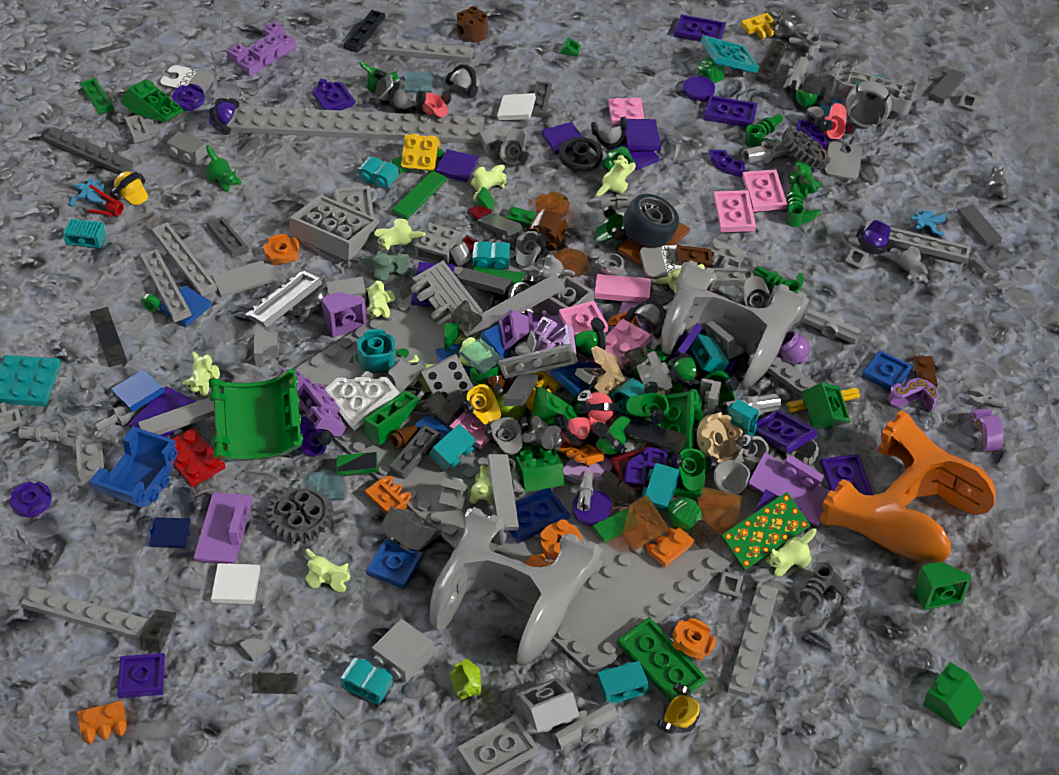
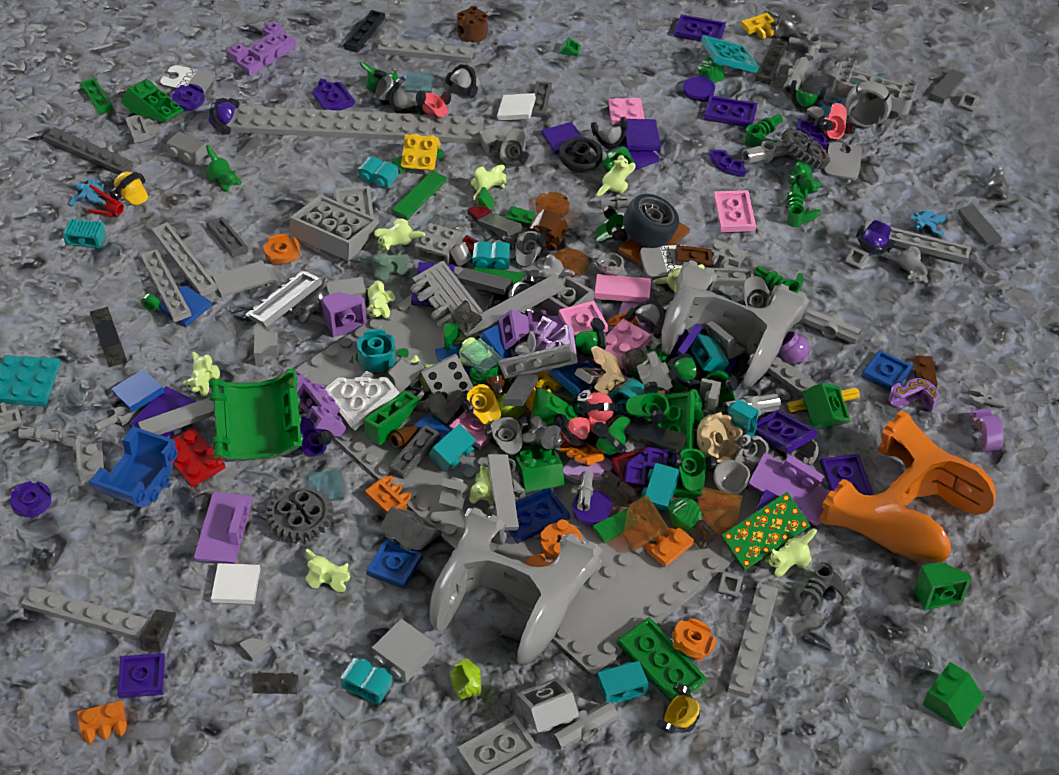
clear blue piece [149,517,191,548] -> none
tile [337,452,378,476] -> none
dark purple tile [435,149,479,182] -> none
bright pink plate [742,170,787,212] -> none

